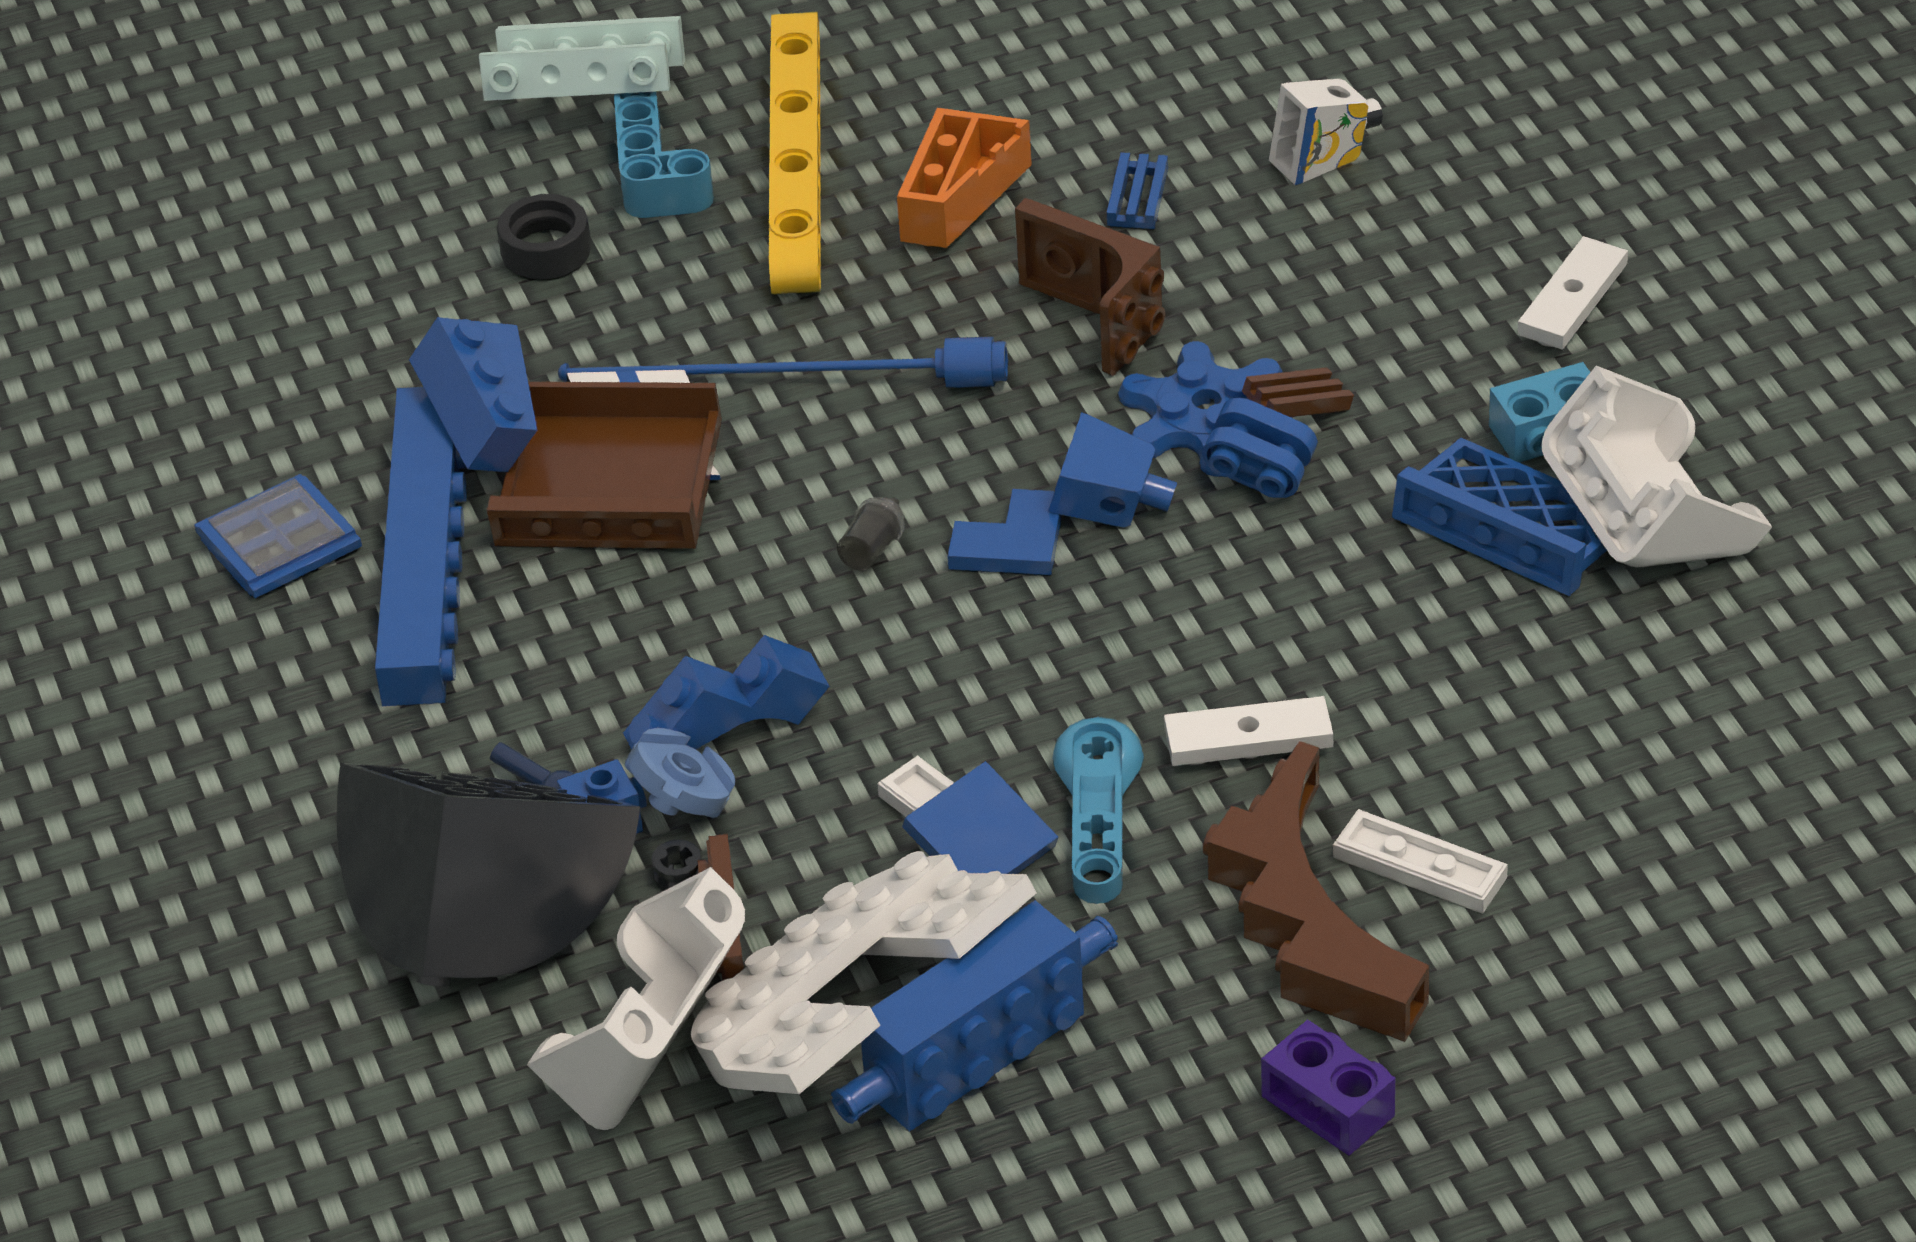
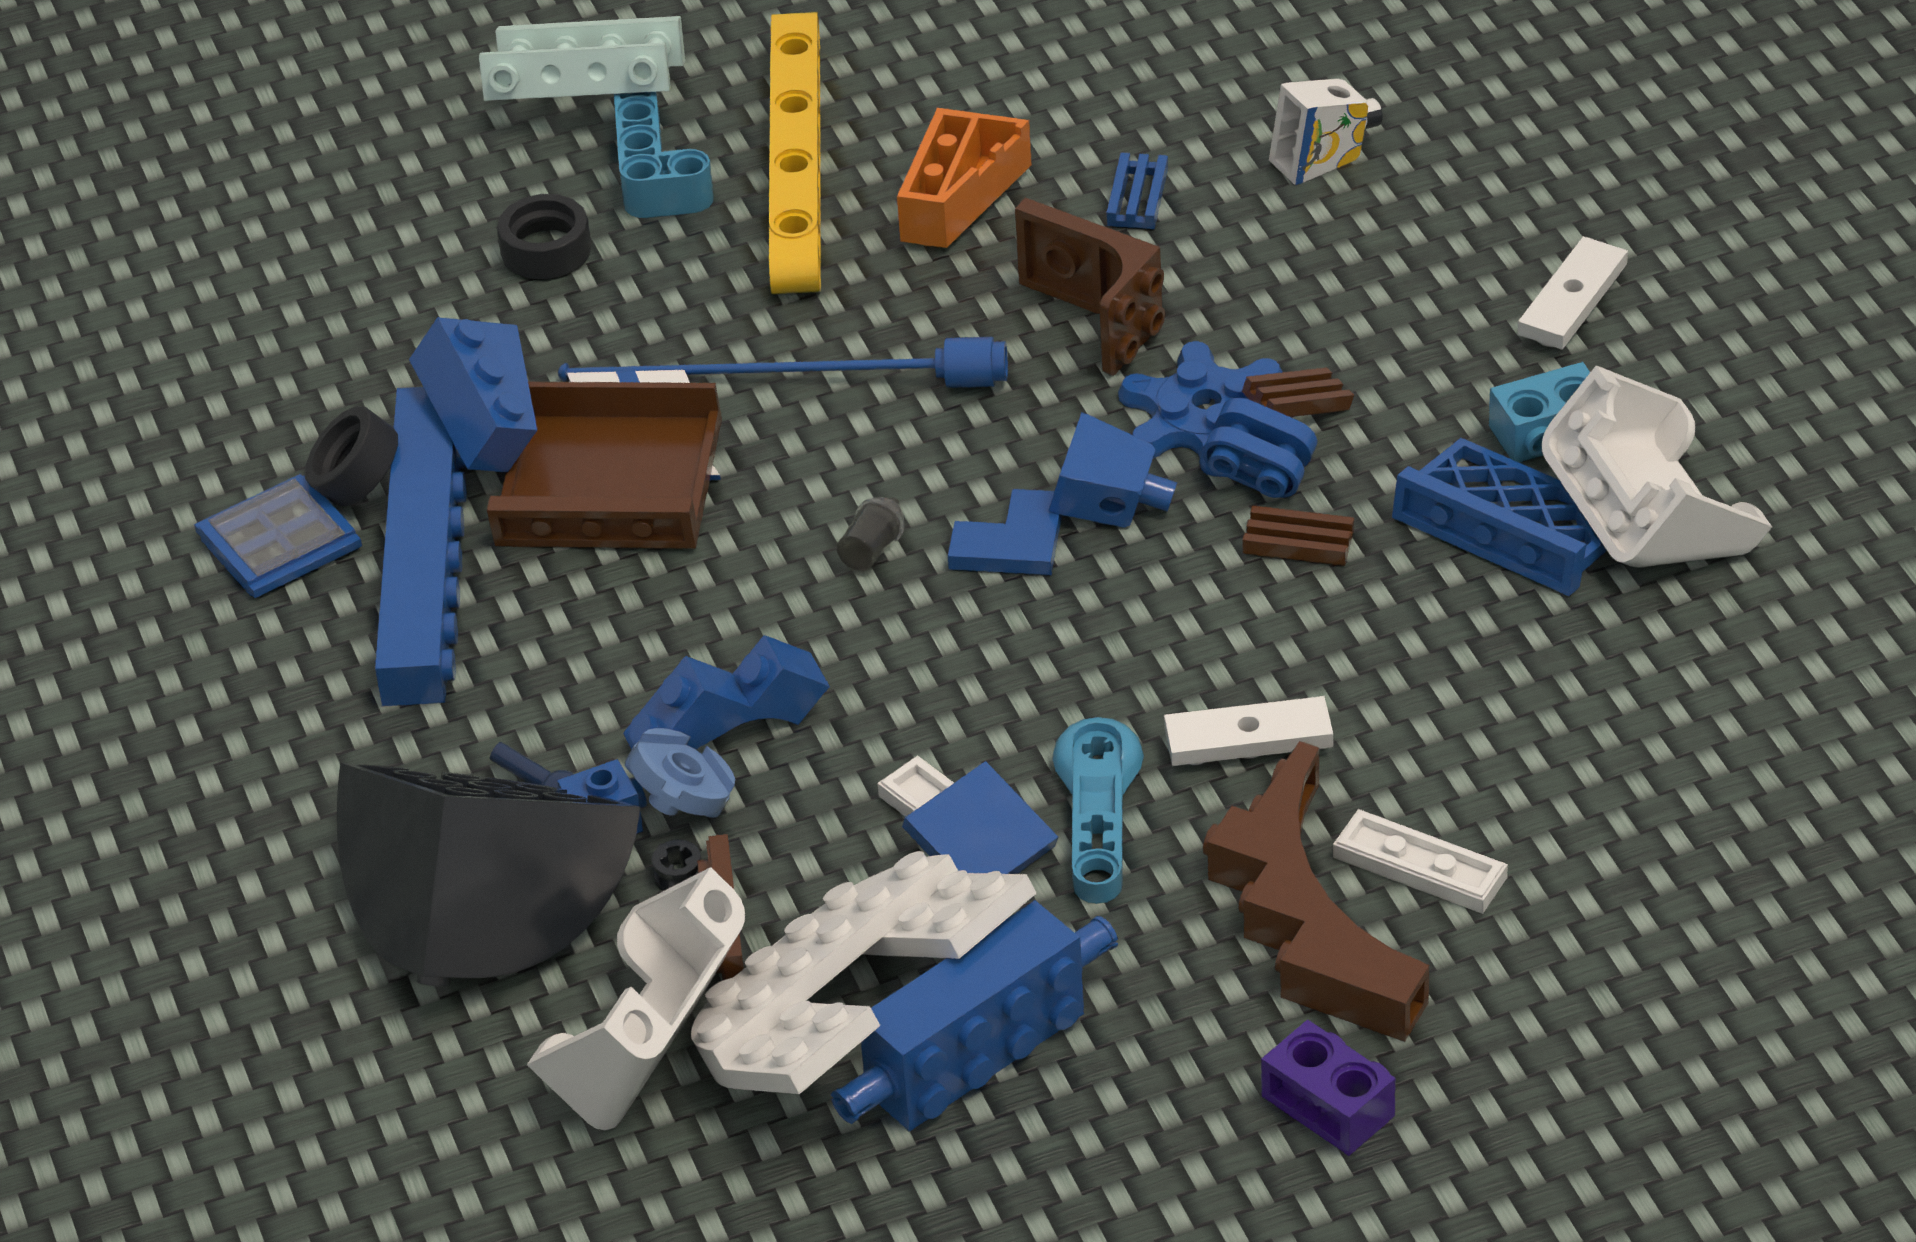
none -> black tyre [305,406,398,506]
none -> reddish brown tile [1242,505,1354,566]

